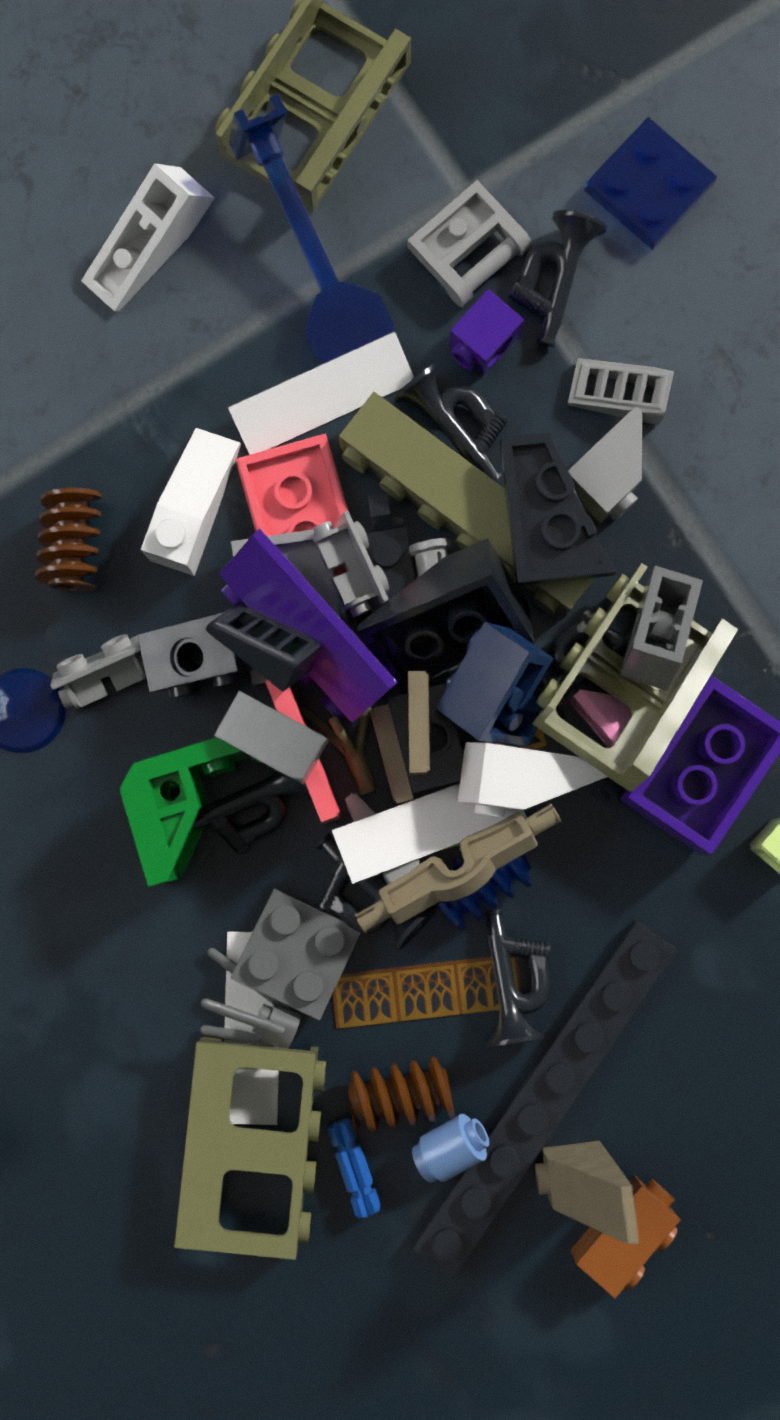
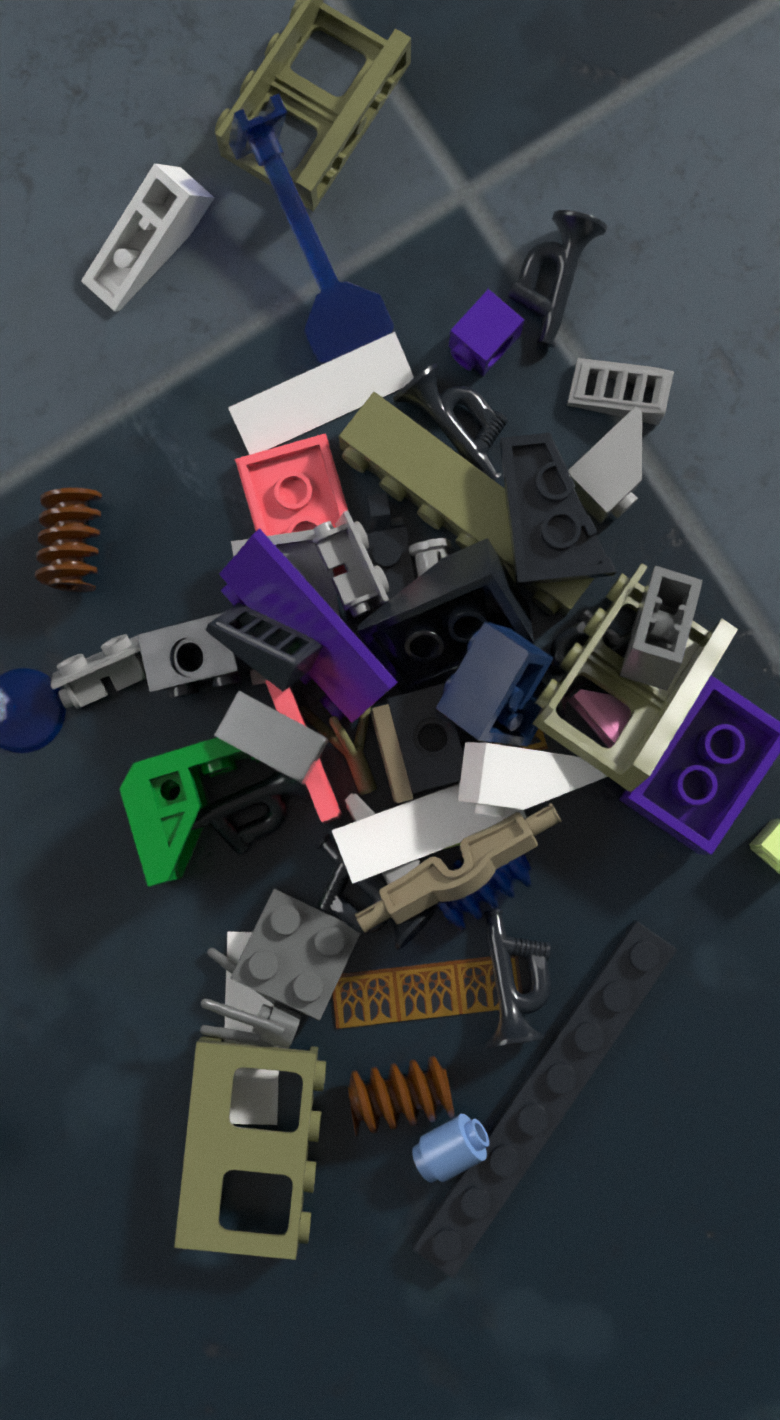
white slope [141,428,241,576] -> none
blue axle [327,1118,380,1218] -> none
light grey plate [407,180,532,307] -> none
dark tan tile [407,671,430,775] -> none
dark tan slope [535,1141,639,1244] -> none
dark orange brick [570,1175,680,1298] -> none
clear blue plate [584,117,717,250] -> none

